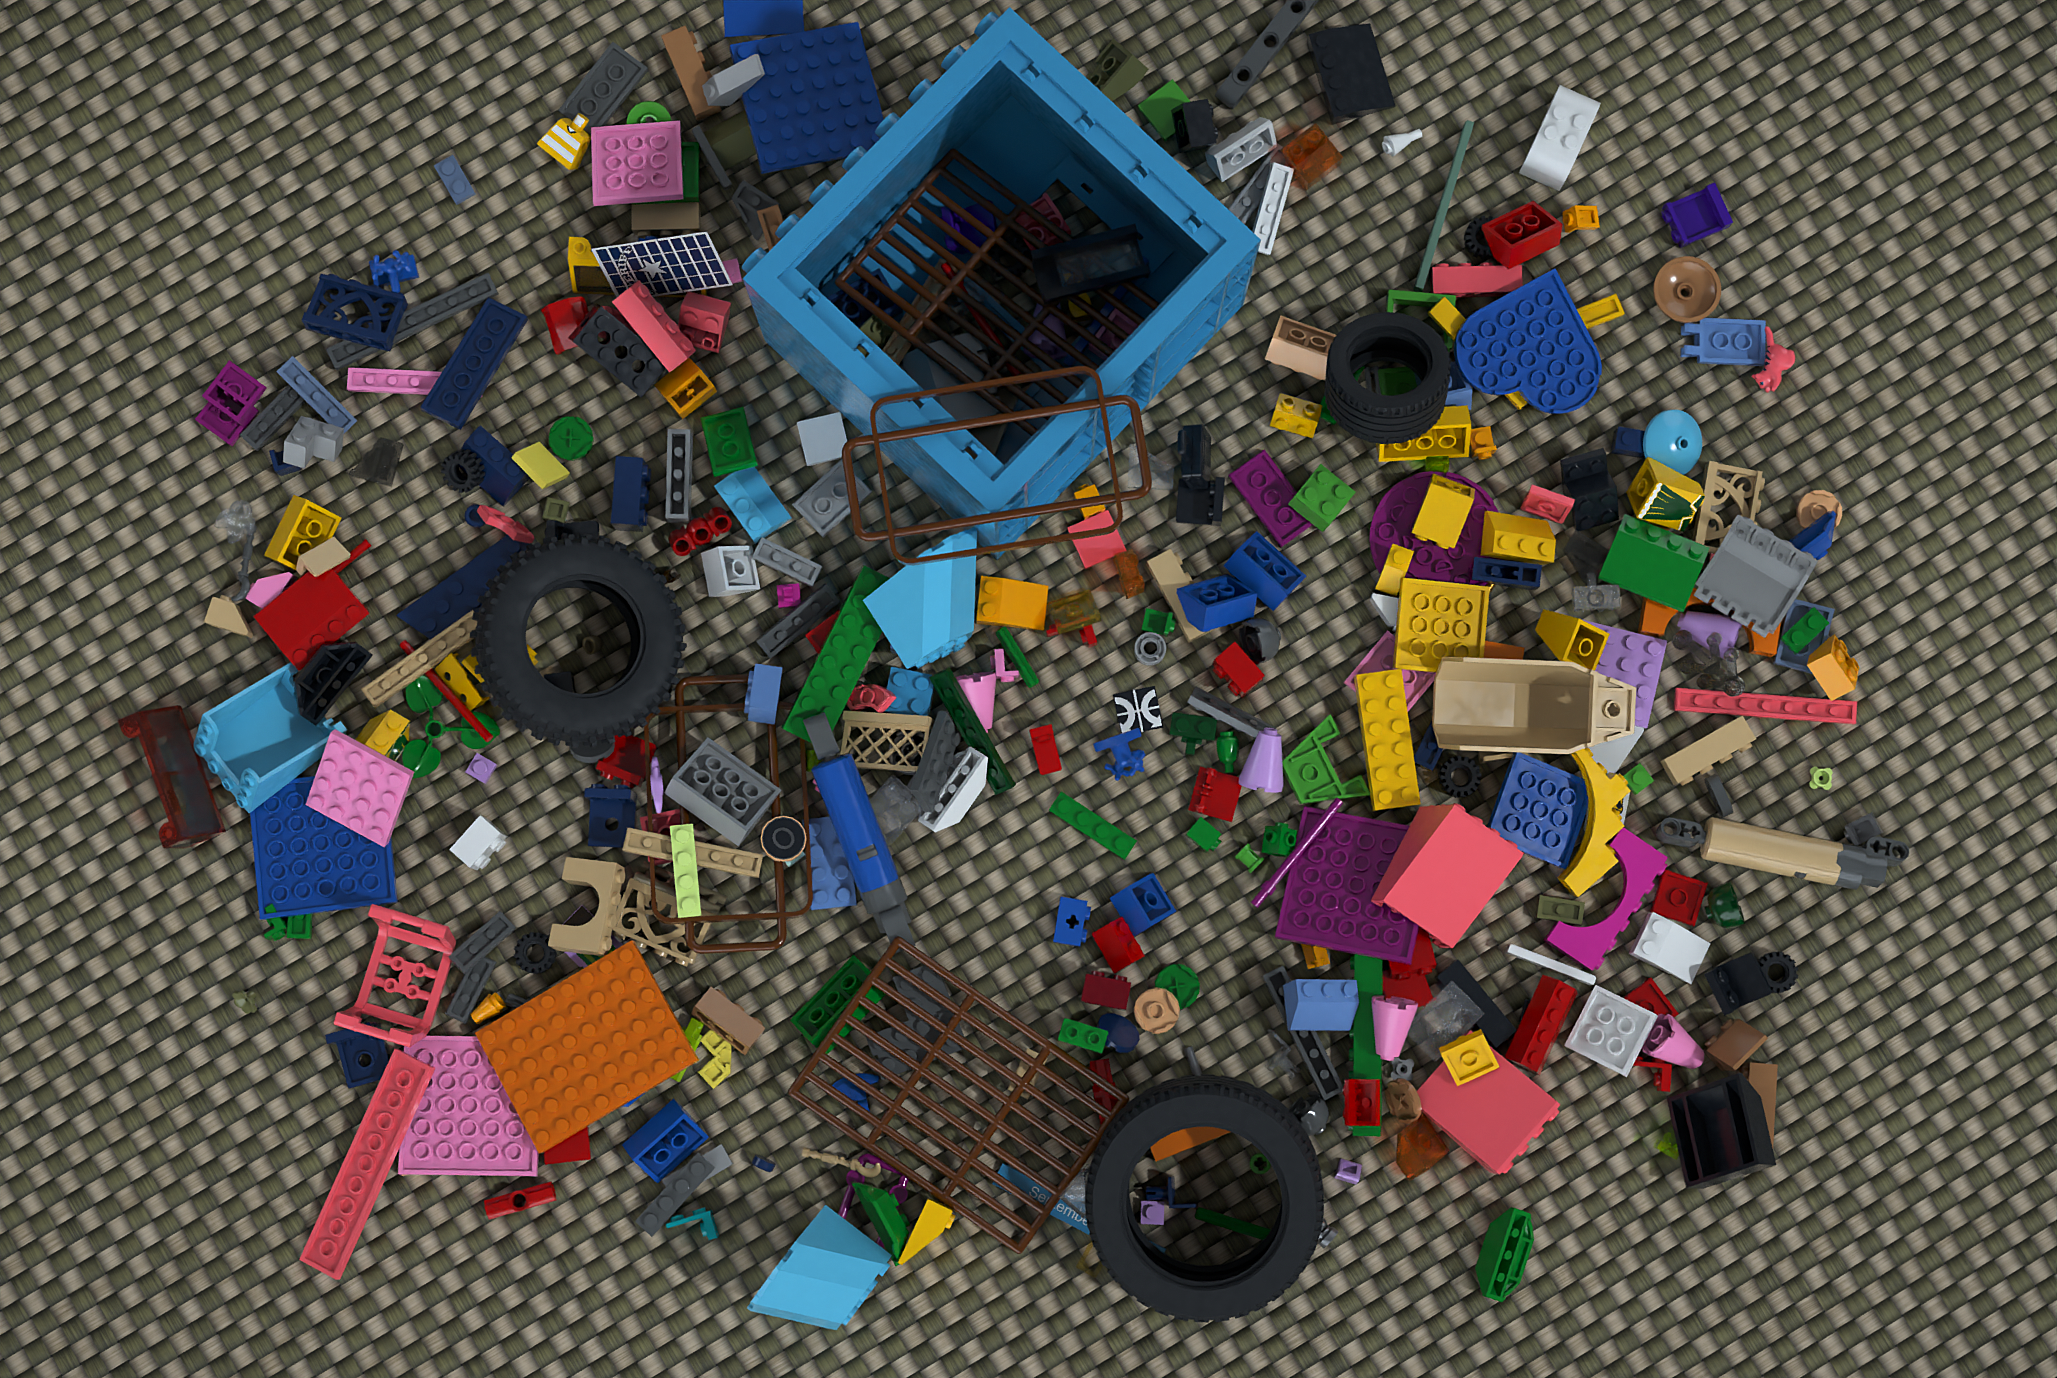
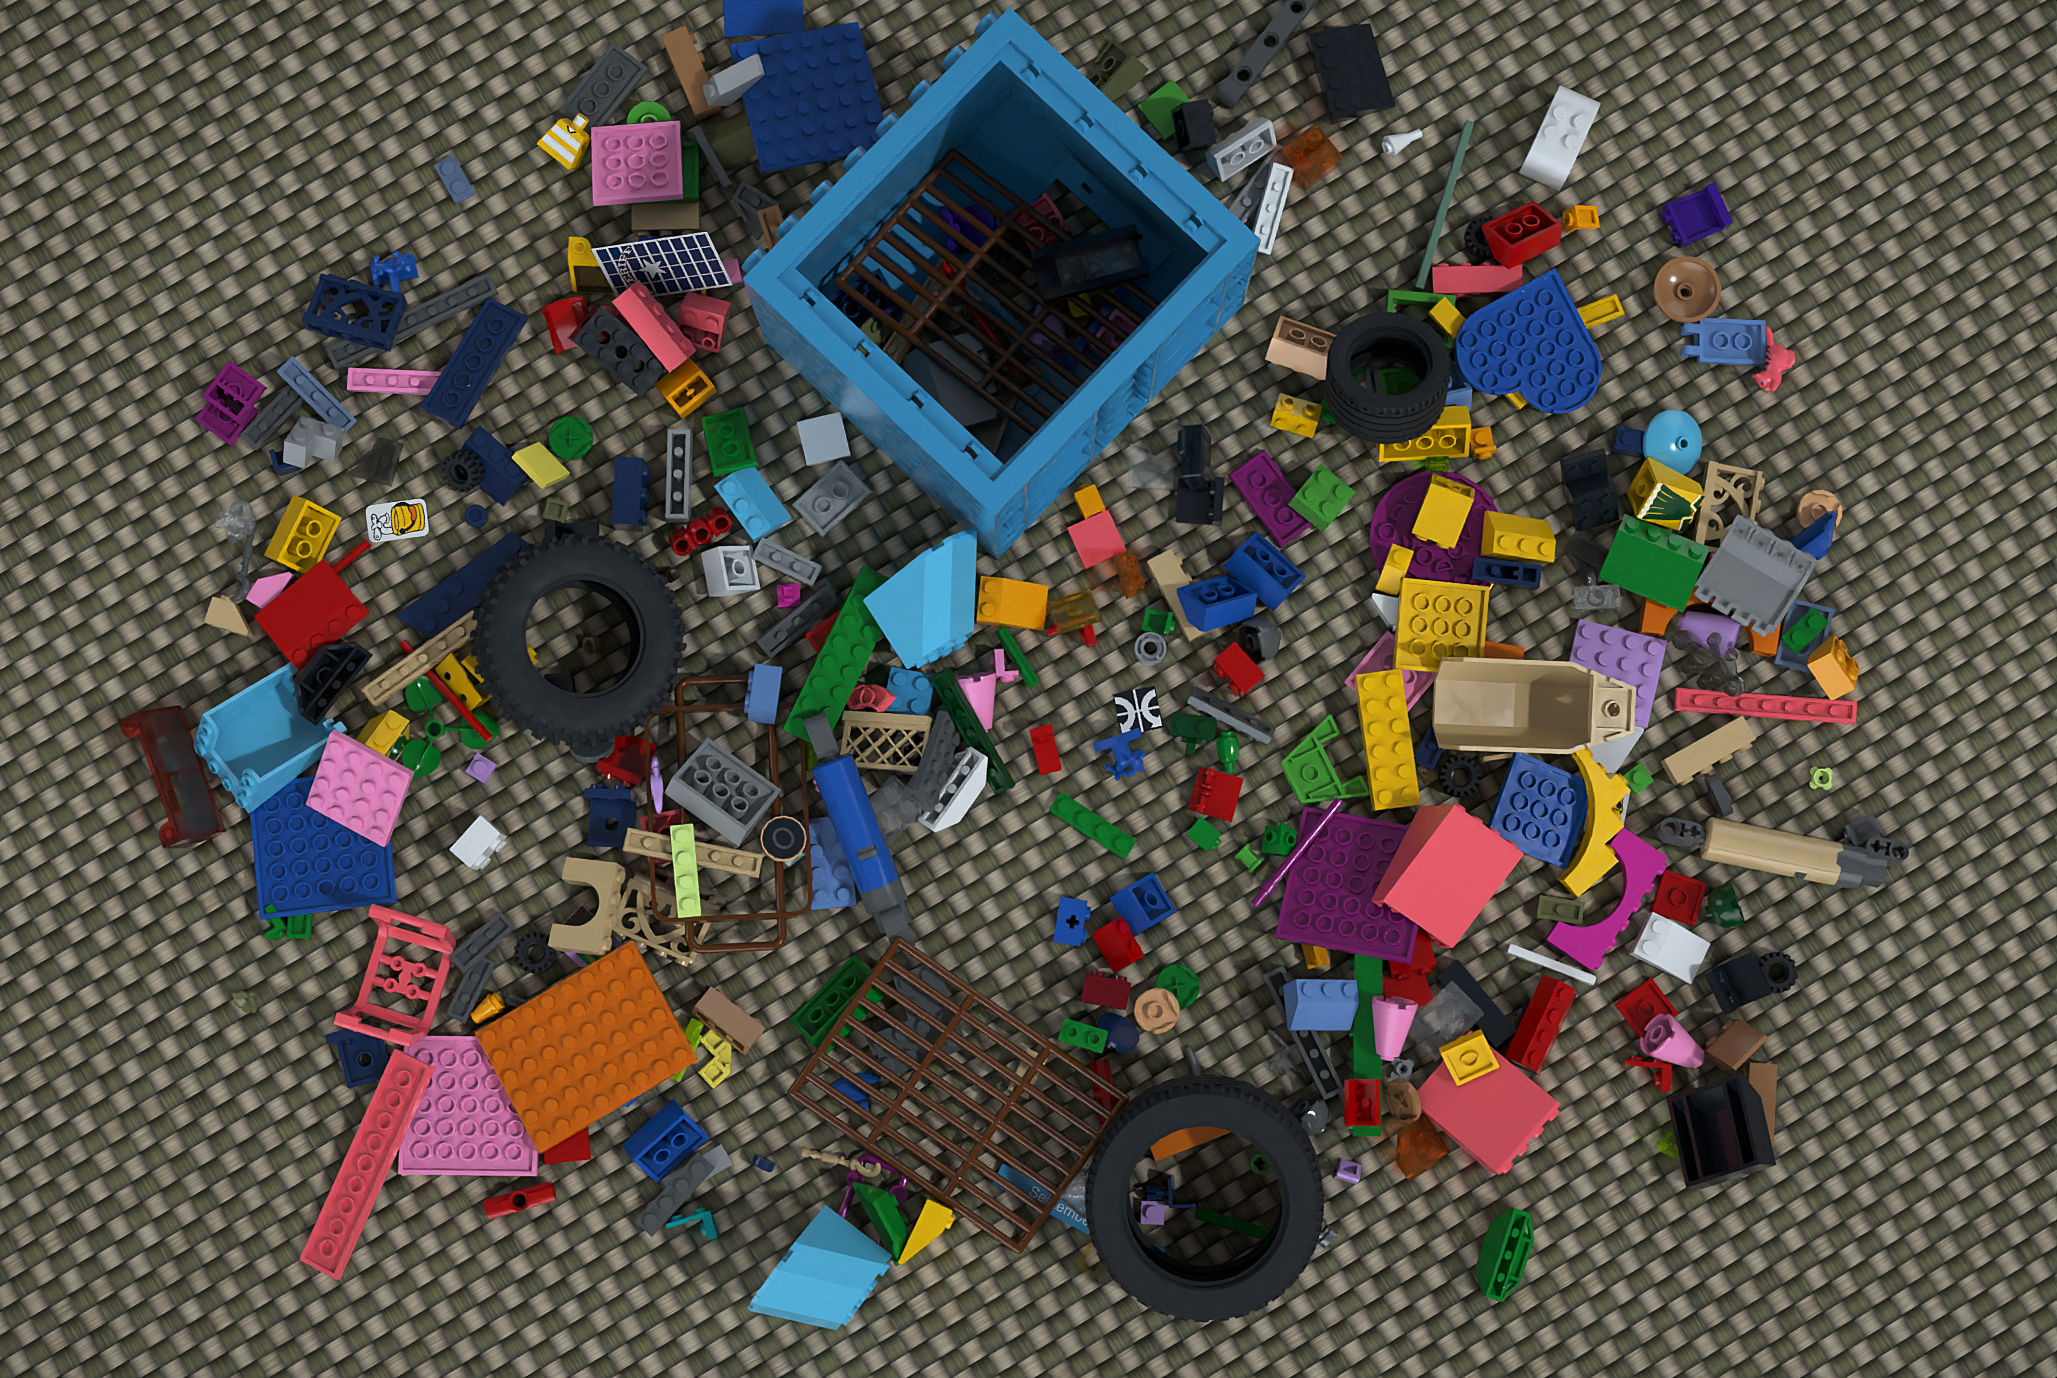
tan panel [296,537,351,577] -> none
coral tile [477,505,535,544] -> none
reddish brown bar [842,366,1152,566] -> none
lavender cone [1239,727,1284,793] -> none
coral tile [1520,485,1575,524] -> none
yellow slope [1535,609,1610,671] -> none
white plate [1564,985,1658,1077] -> none
none -> sticker [366,499,429,543]

